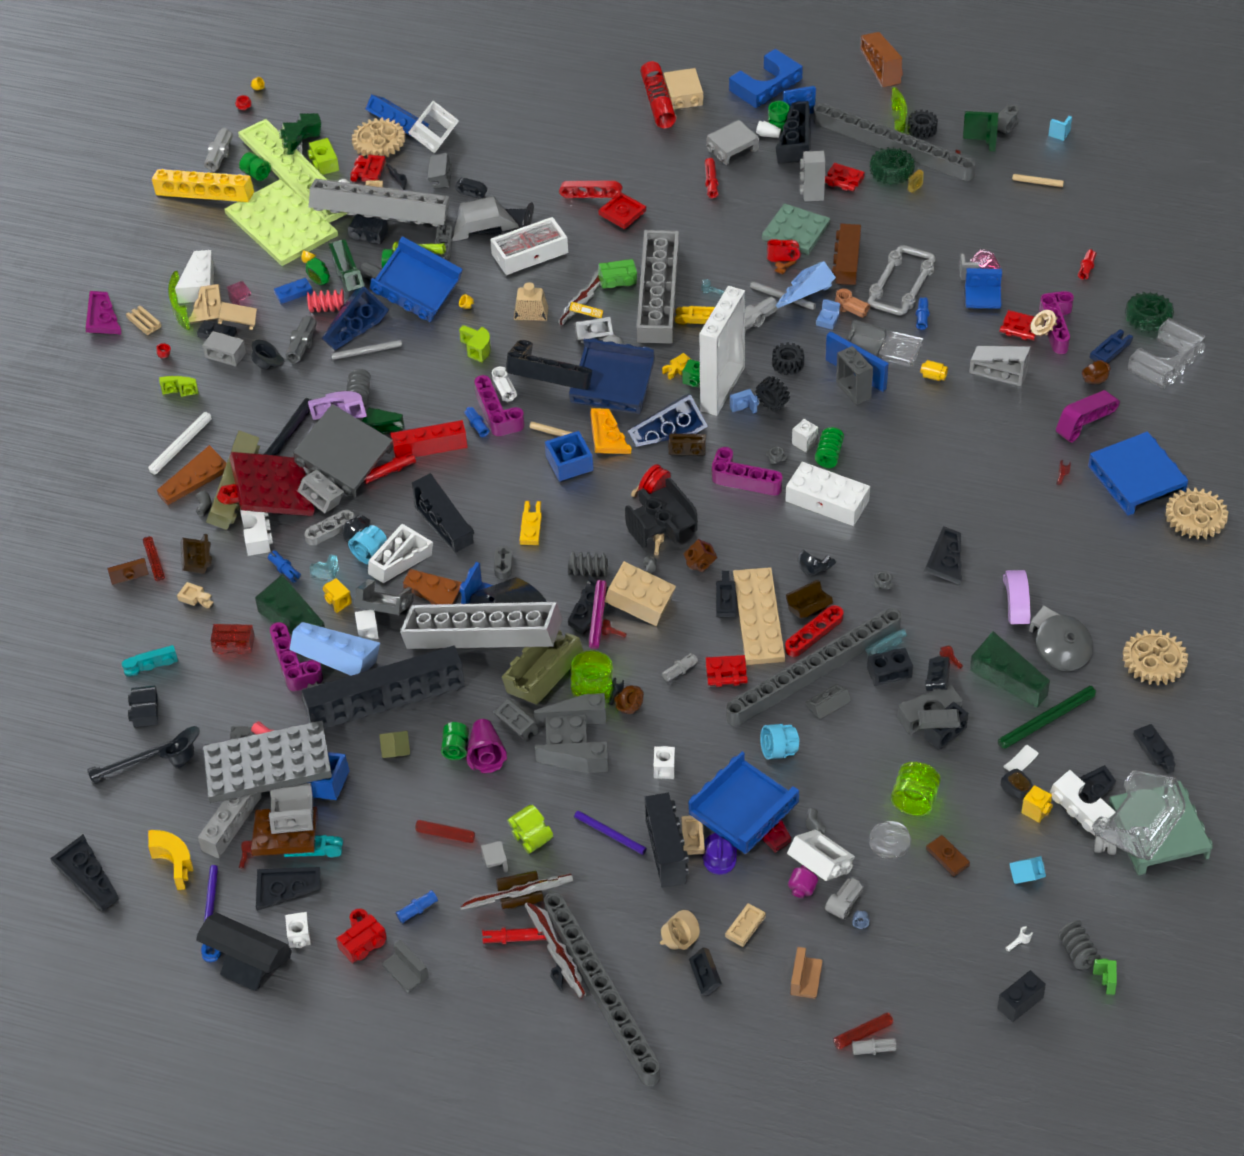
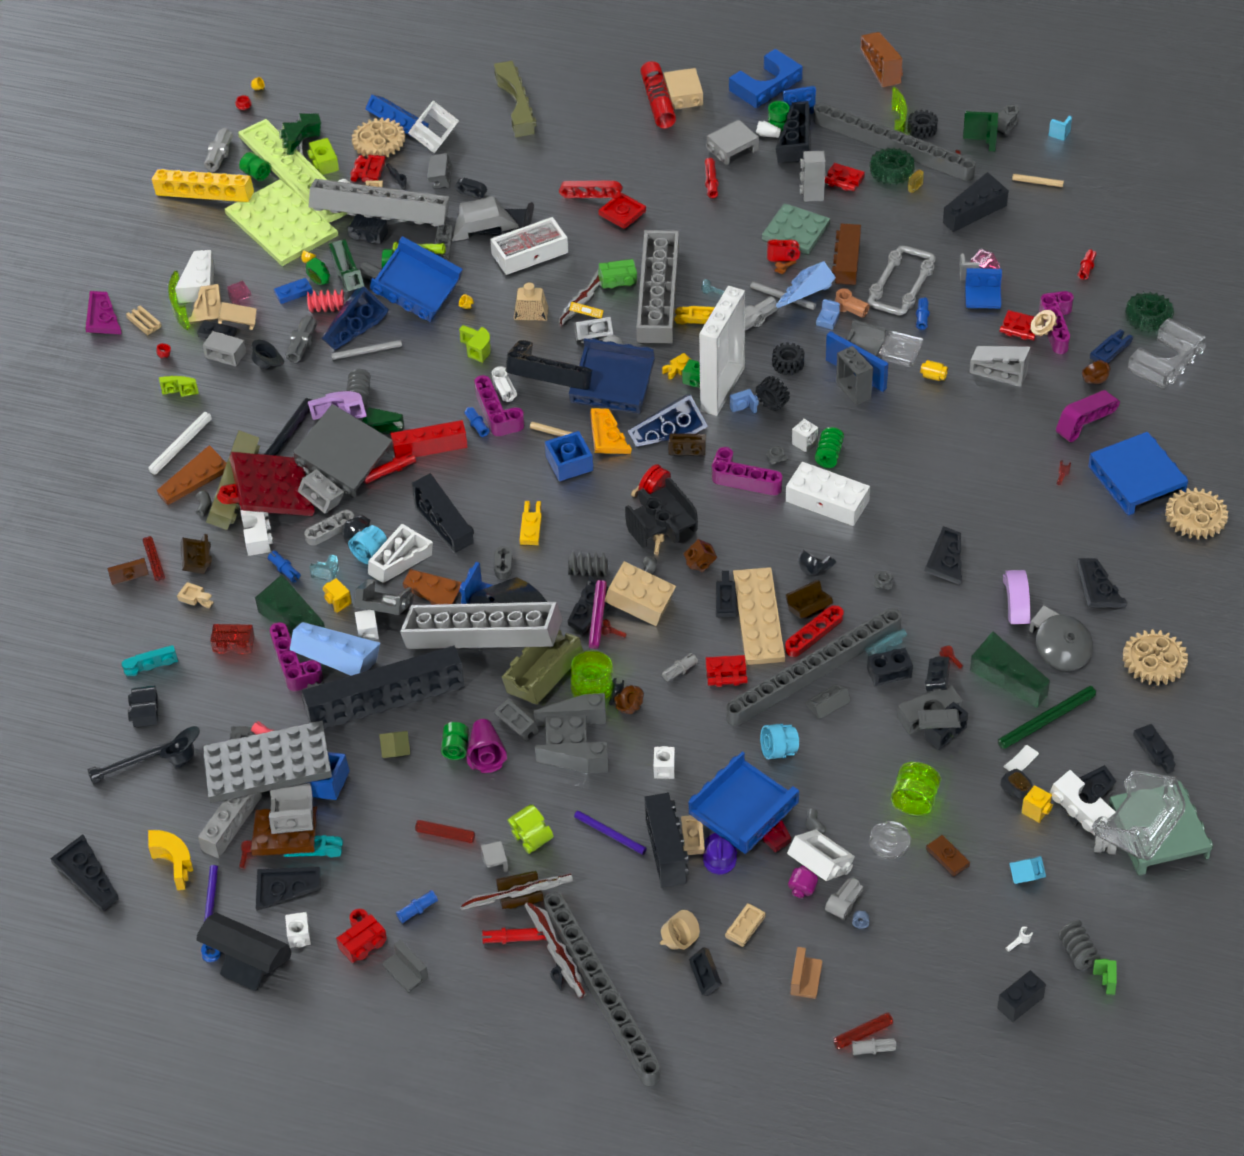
none -> olive arch [494,61,537,138]
none -> black wedge [943,172,1009,232]
none -> black wing [1077,558,1128,608]

